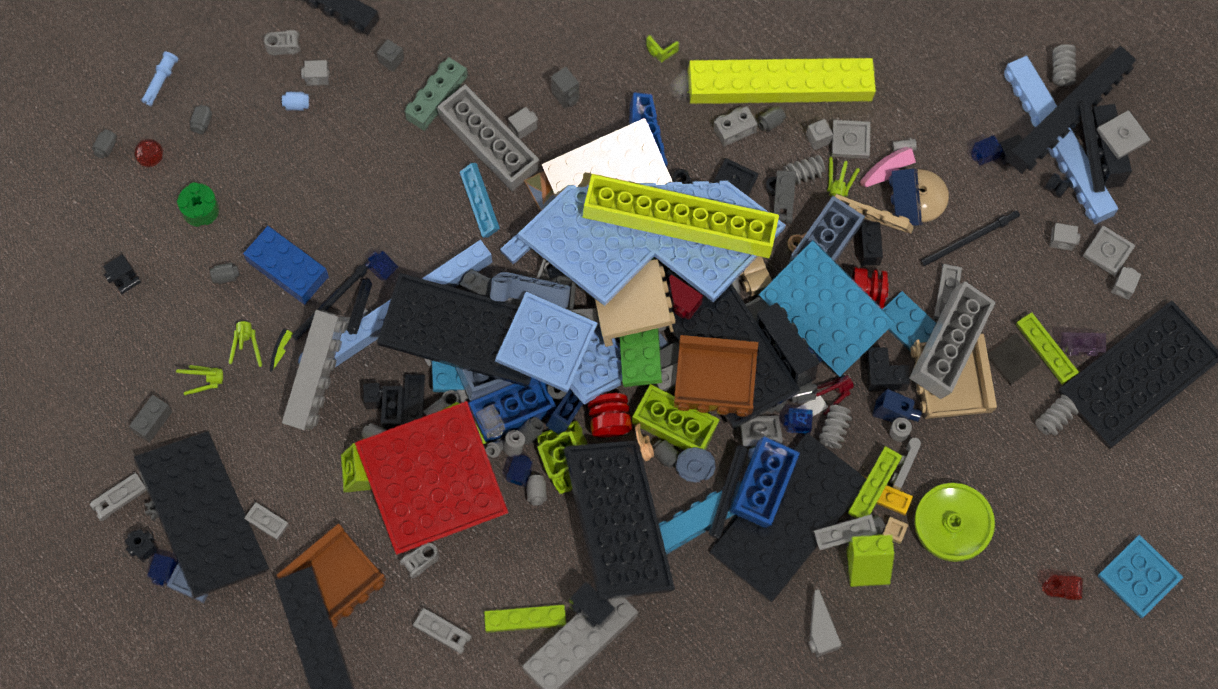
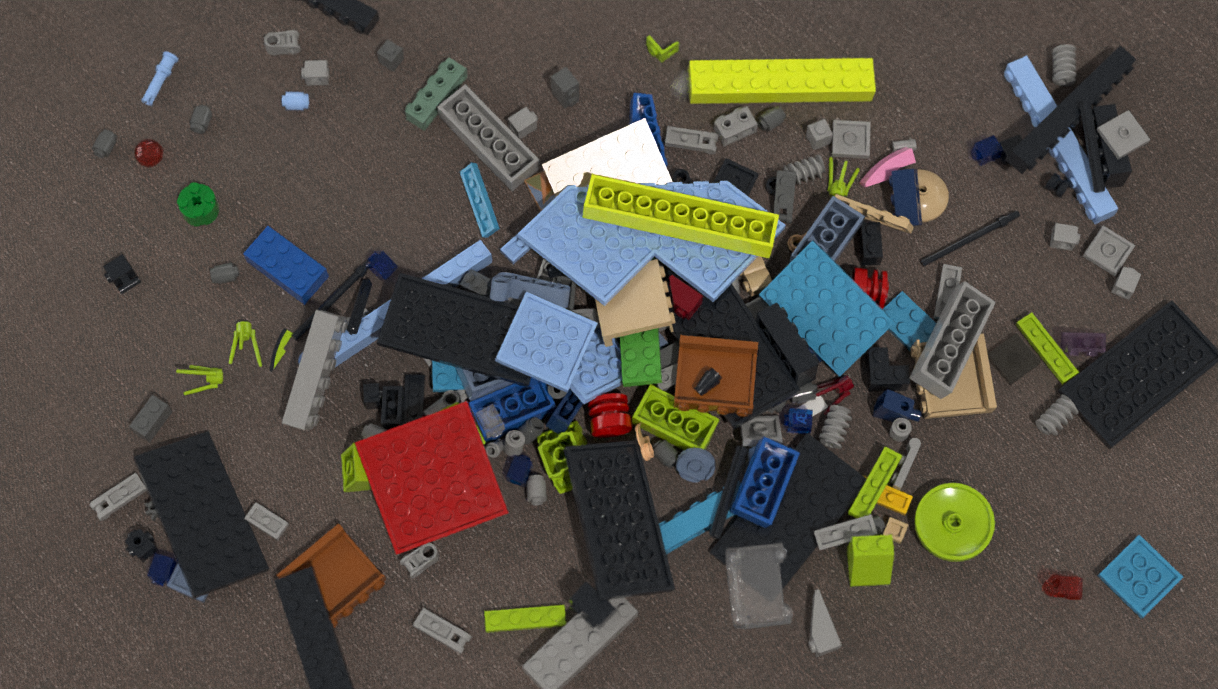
none -> light grey plate [665,126,719,154]
none -> black cone [694,367,722,396]
none -> clear windscreen [725,543,793,629]

